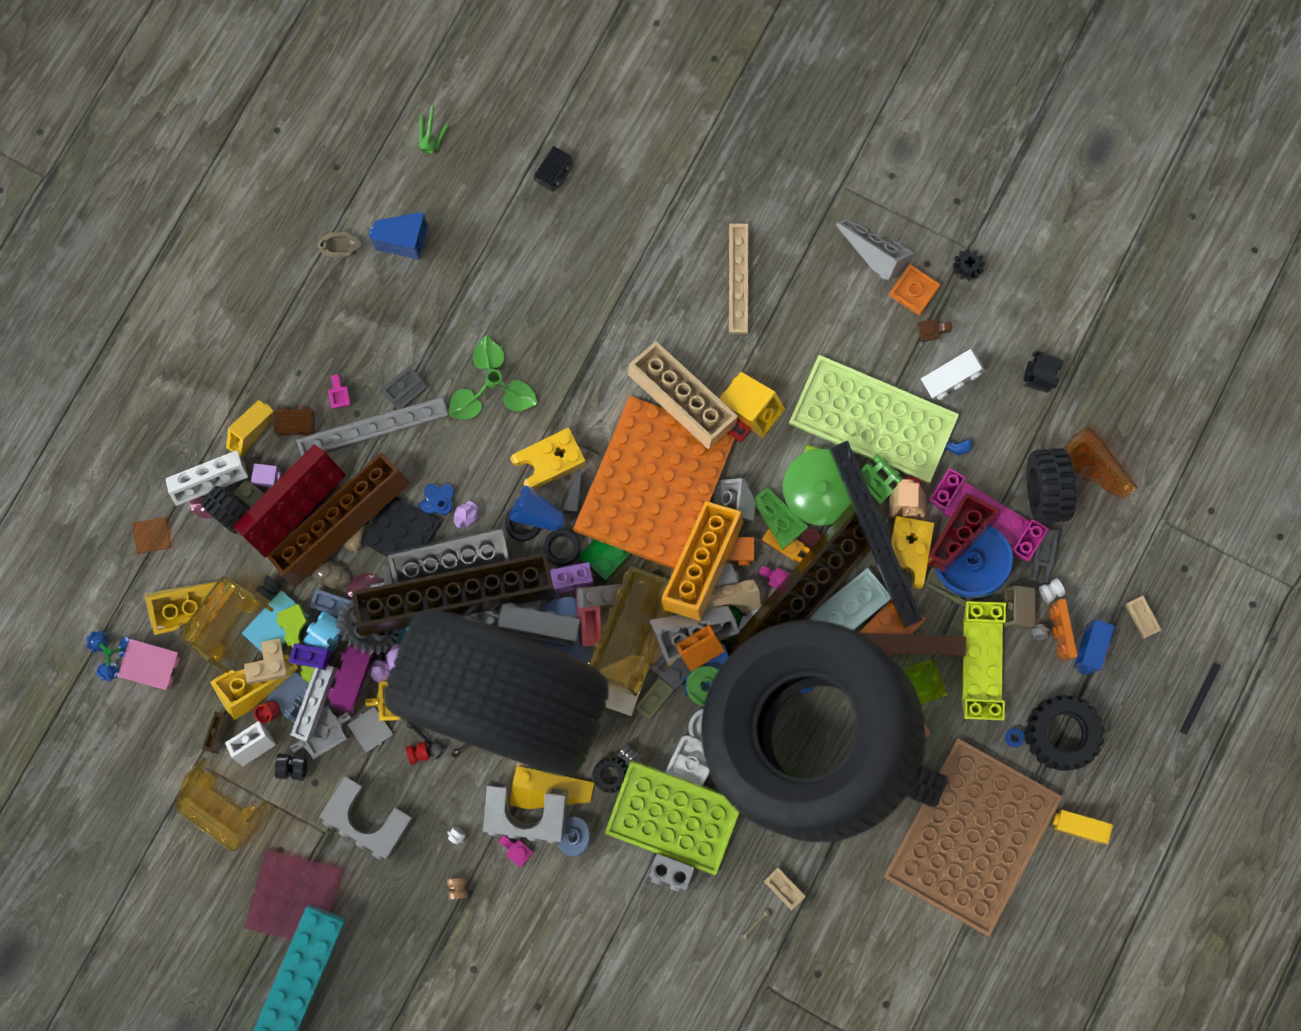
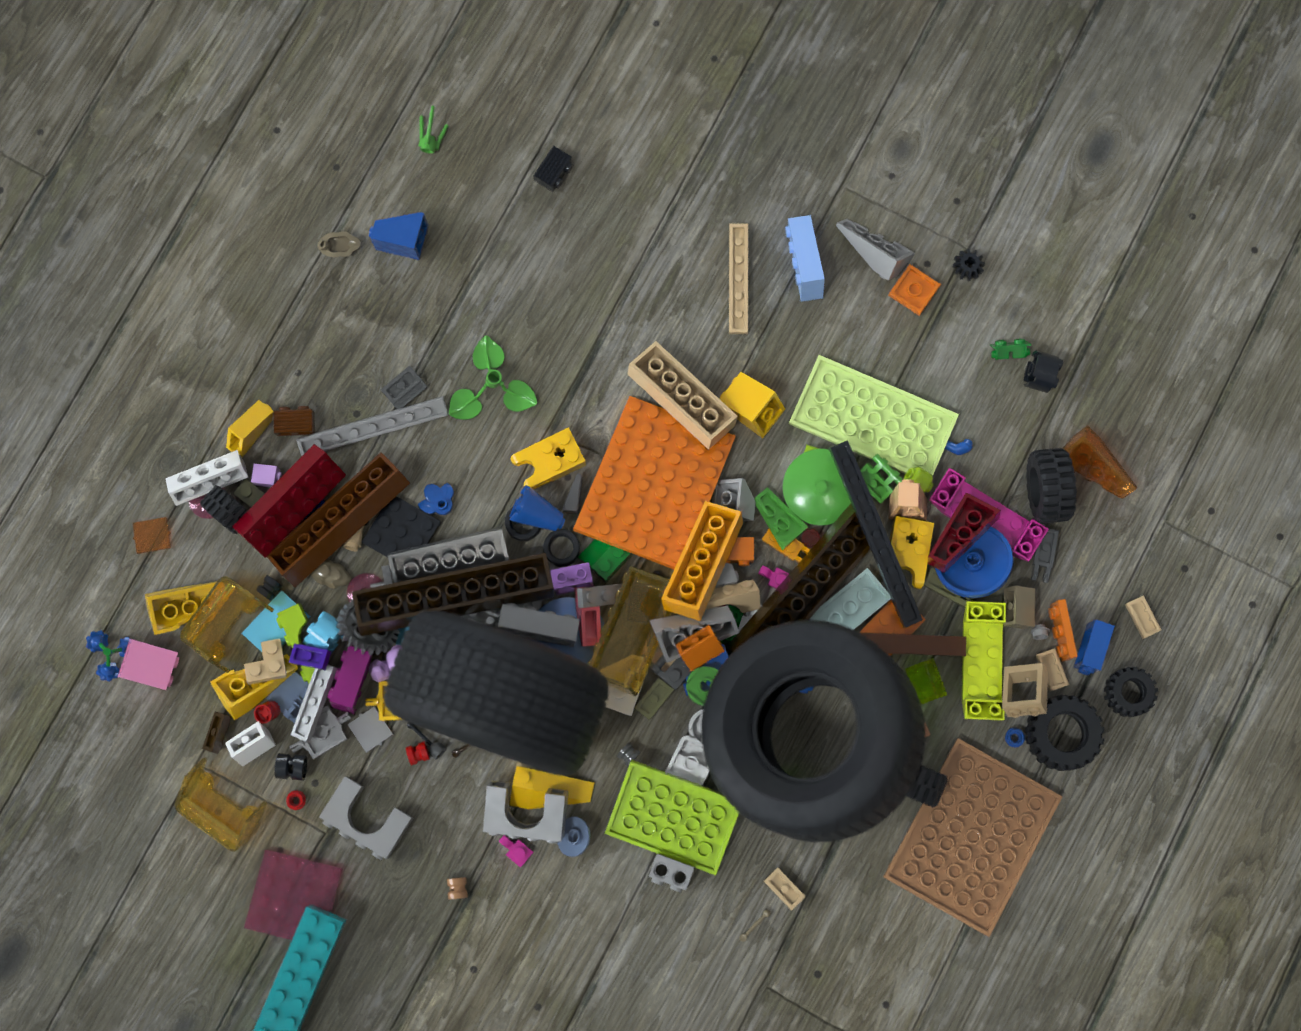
sand blue plate [309,589,350,617] -> none
dark pink plate [328,375,351,409] -> none
white plate [447,826,466,844] -> none
lavender rock [454,501,480,528] -> none
black tyre [592,757,627,793] -> none
red tile [728,418,751,443] -> none
reddish brown plate [917,319,952,342] -> none
white wedge [921,349,986,400] -> none
white wheel [1039,578,1066,604] -> none
yellow slope [1052,810,1113,844] -> none
black bar [1180,663,1221,735] -> none
none -> red plate [286,790,306,810]
none -> light blue wedge [785,215,824,302]
none -> lime head [904,466,933,493]
none -> green hinge [990,339,1031,360]
none -> tan window [1002,663,1048,718]
none -> tan plate [1036,648,1069,692]
none -> black tyre [1104,667,1158,717]

